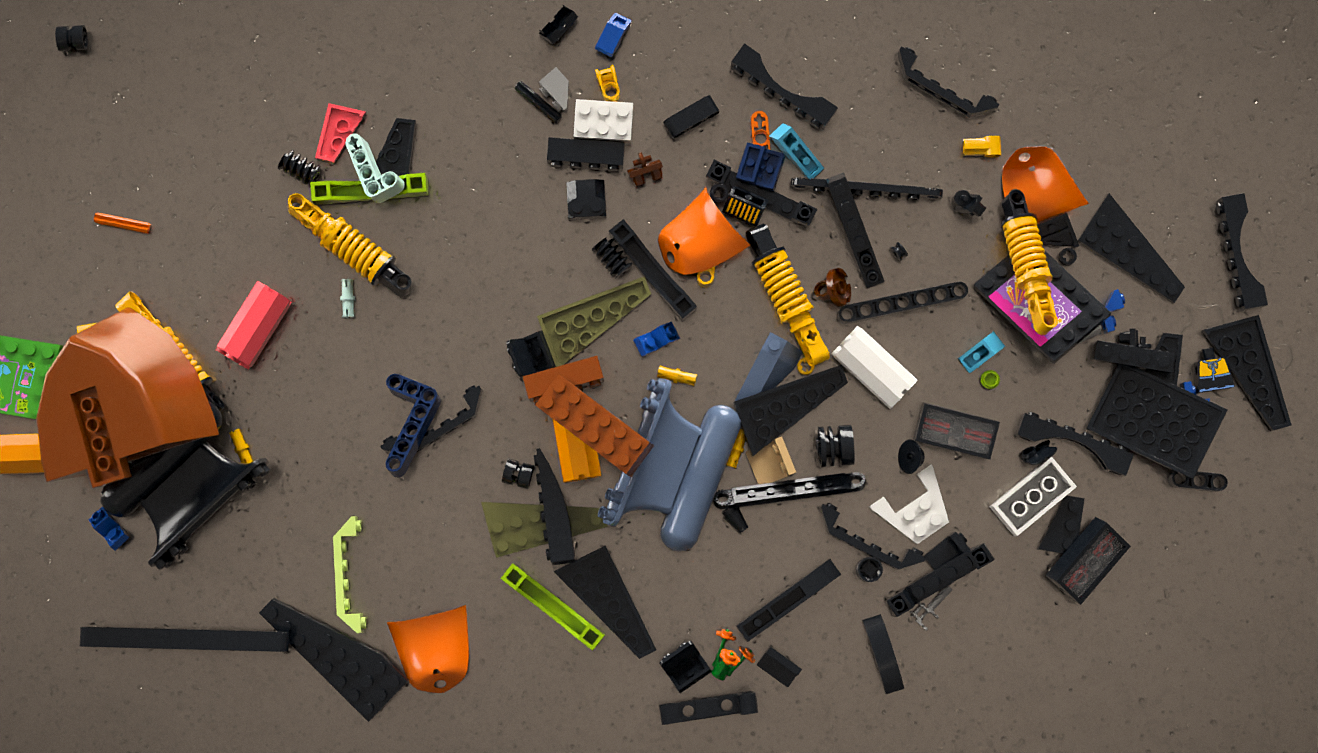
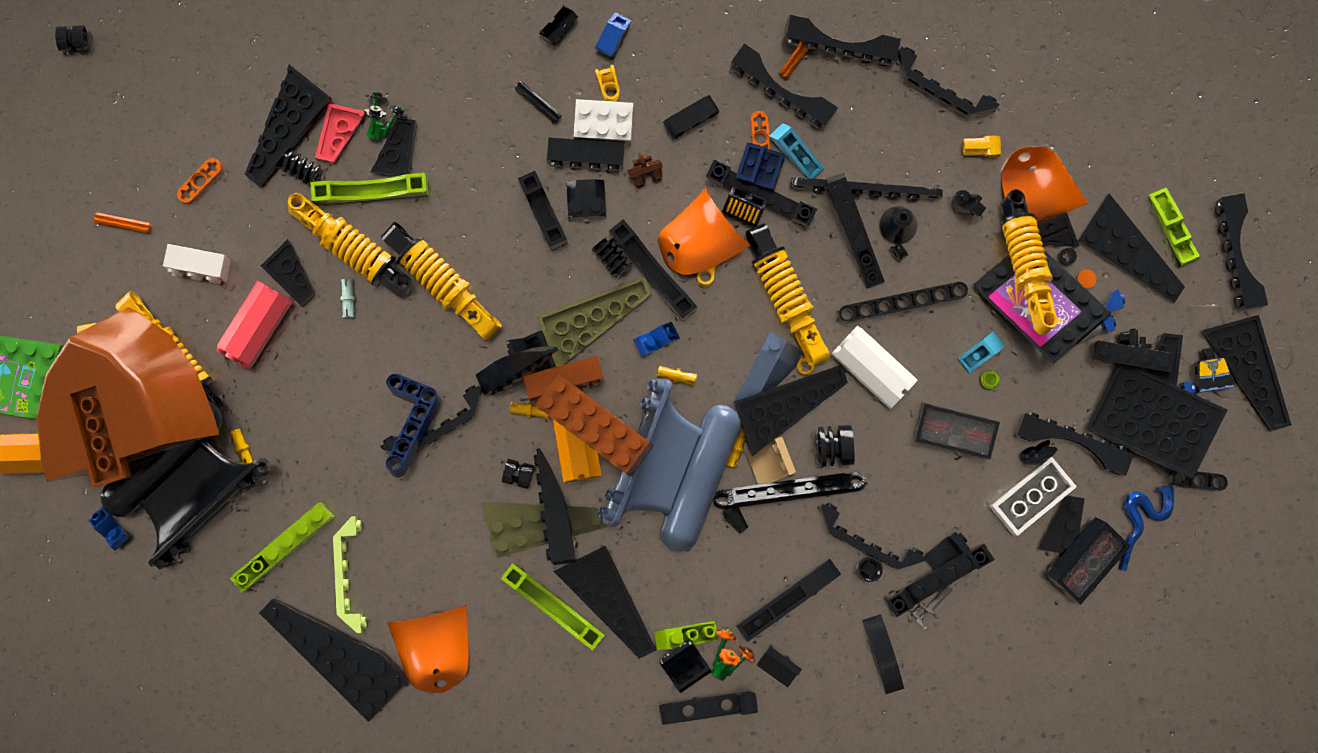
black beam [79,627,289,652] -> none
light aqua beam [345,133,405,203] -> none
light grey slope [539,67,569,113] -> none
black cone [710,184,729,203] -> none
reddish brown tile [814,268,851,307] -> none
white wing [869,465,949,544] -> none
black piece [898,439,925,474] -> none
none -> white brick [163,244,232,285]
none -> orange beam [177,158,222,204]
none -> lime slope [230,502,335,593]
none -> black wing [244,64,333,187]
none -> black wing [261,239,315,306]
none -> plant [364,91,408,140]
none -> piece [381,222,502,341]
none -> black slope [475,346,558,396]
none -> yellow pin [510,402,549,419]
none -> black arch [518,171,568,251]
none -> lime slope [654,621,718,651]
none -> orange axle [779,44,809,79]
none -> black arch [783,15,901,65]
none -> black cone [879,206,918,244]
none -> orange tile [1076,270,1097,289]
none -> blue animal [1119,486,1174,571]
none -> lime slope [1149,188,1200,267]

